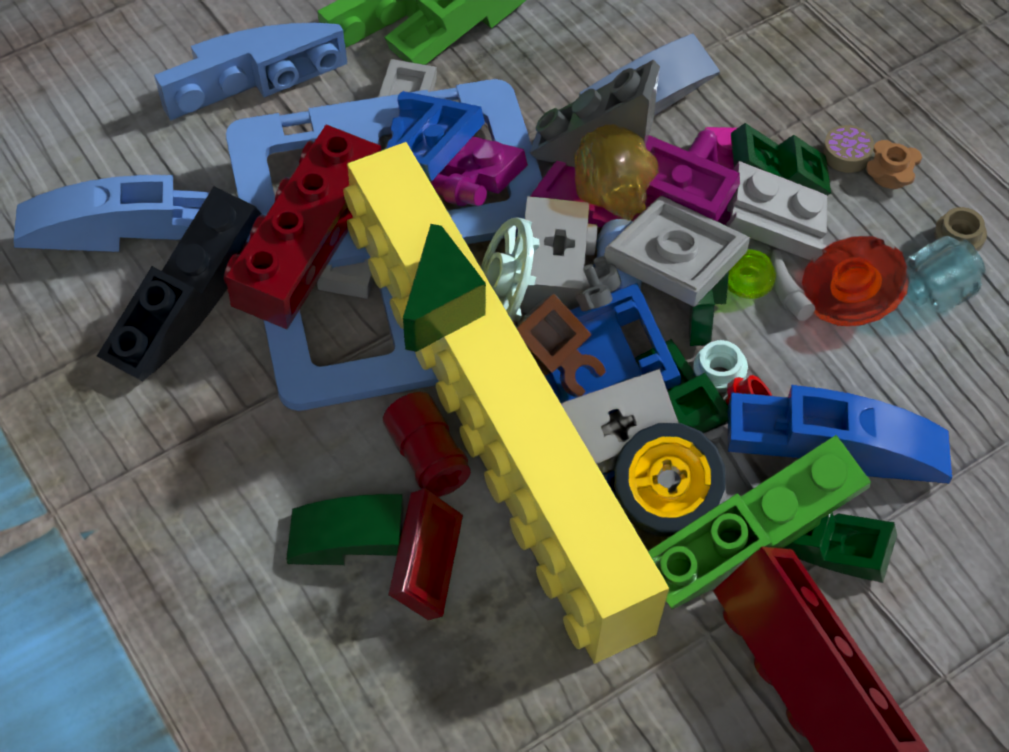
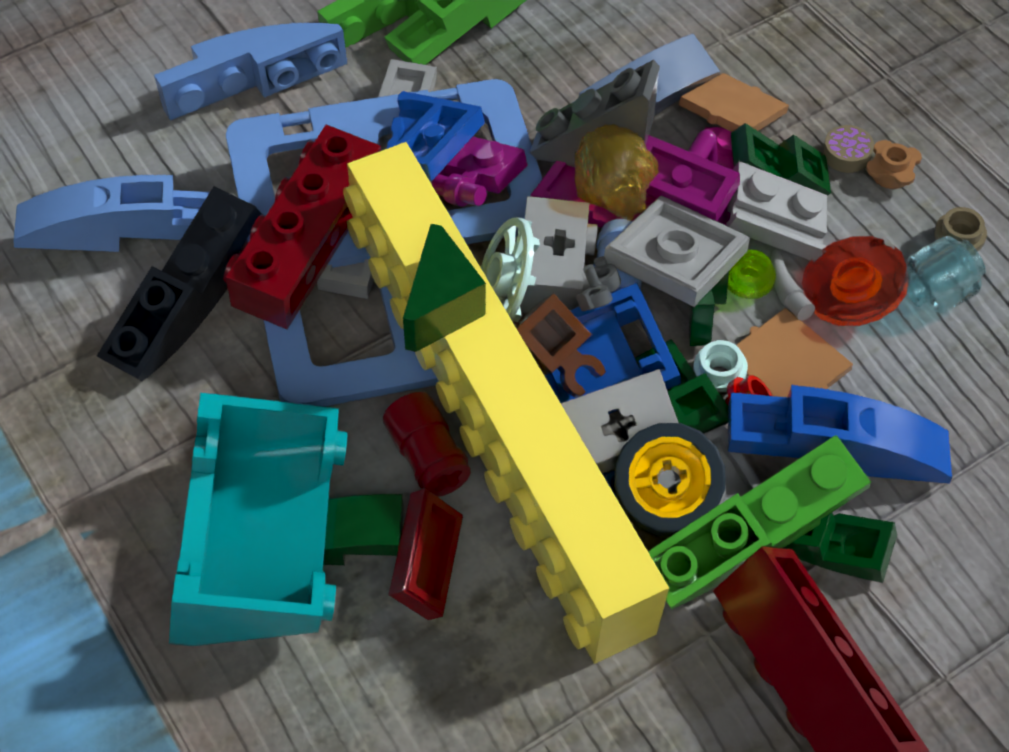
none -> teal windscreen [169,392,347,646]
none -> medium nougat piece [679,73,789,132]
none -> medium nougat piece [736,308,853,397]

